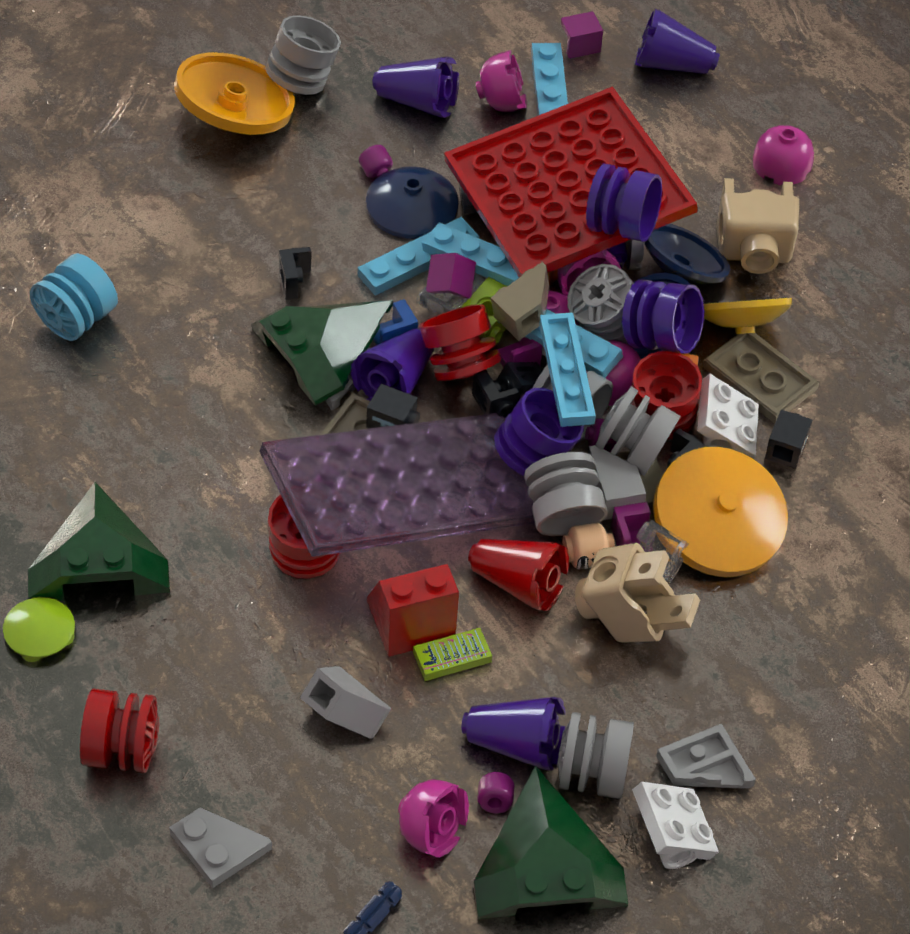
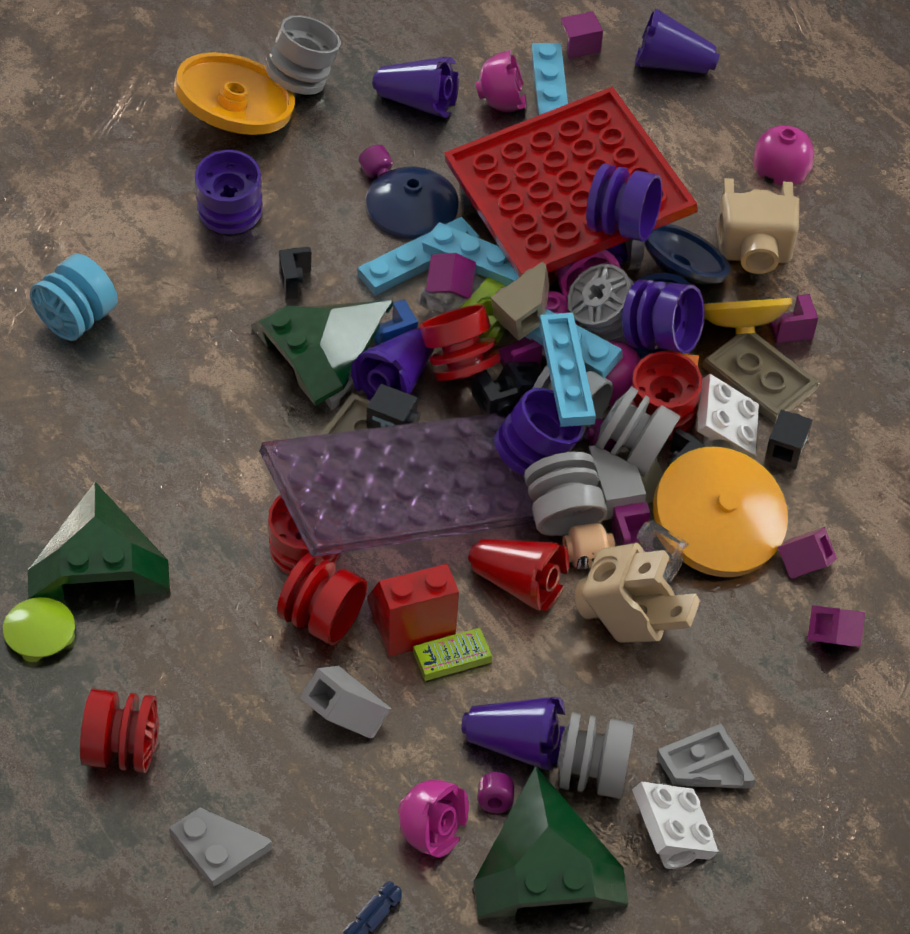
none -> dark purple wheel [195,150,263,235]
none -> red wheel [277,552,367,646]
none -> magenta panel [769,294,818,343]
none -> magenta panel [778,527,838,578]
none -> magenta panel [808,605,865,647]

